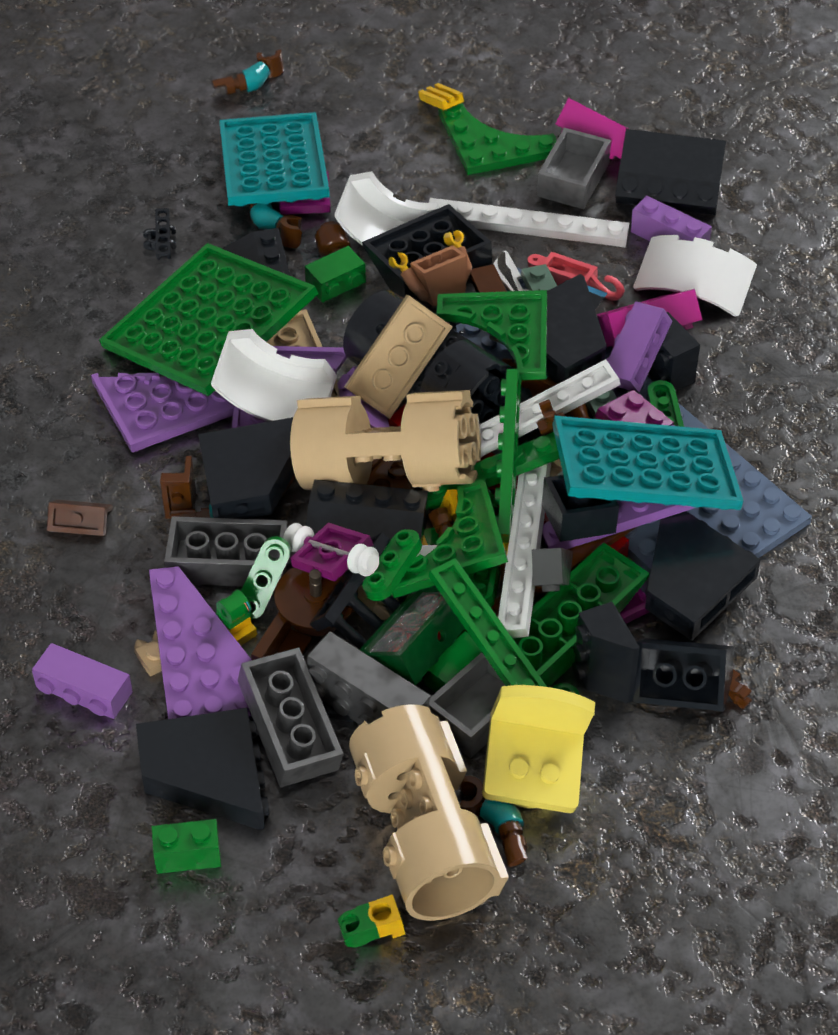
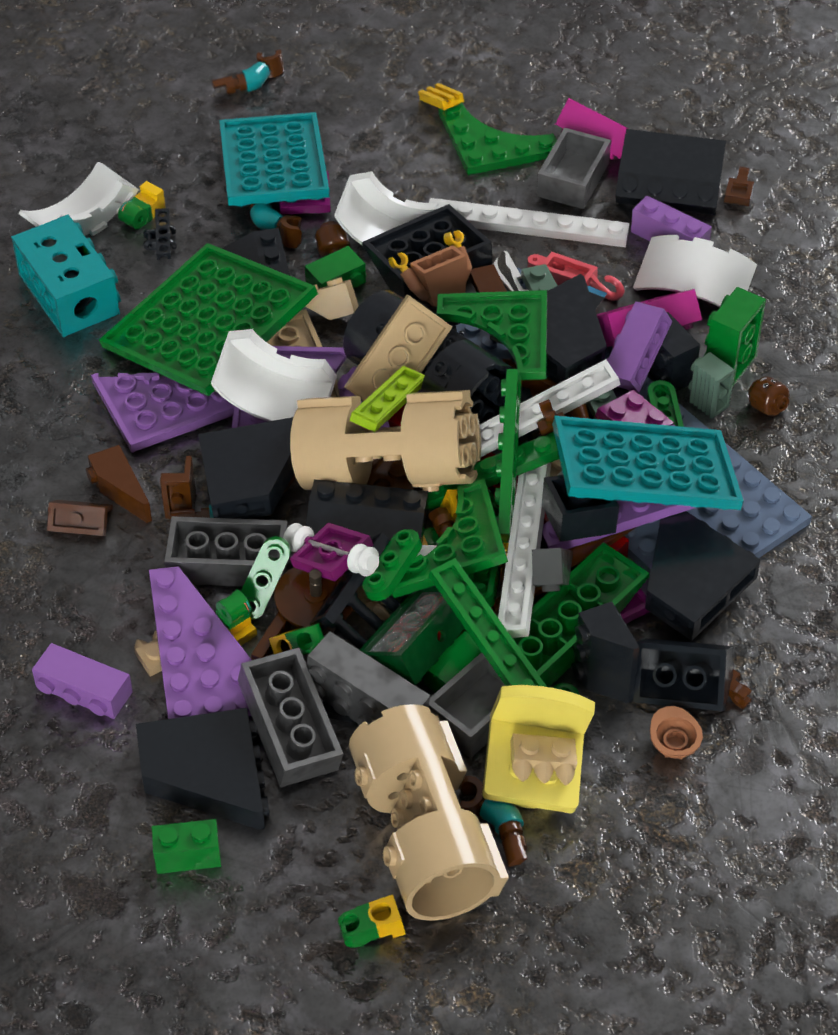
none -> teal piece [11,214,121,337]
none -> white panel [19,162,139,236]
none -> reddish brown slope [86,445,152,523]
none -> leg [118,181,166,229]
none -> green leg [269,623,324,656]
none -> tan slope [305,277,359,320]
none -> lime tile [350,366,425,432]
none -> tan plate [510,733,577,785]
none -> nougat piece [650,706,703,760]
none -> sand green brick [688,352,735,418]
none -> green brick [704,287,766,387]
none -> reddish brown plate [724,166,754,206]
none -> reddish brown head [748,376,790,417]

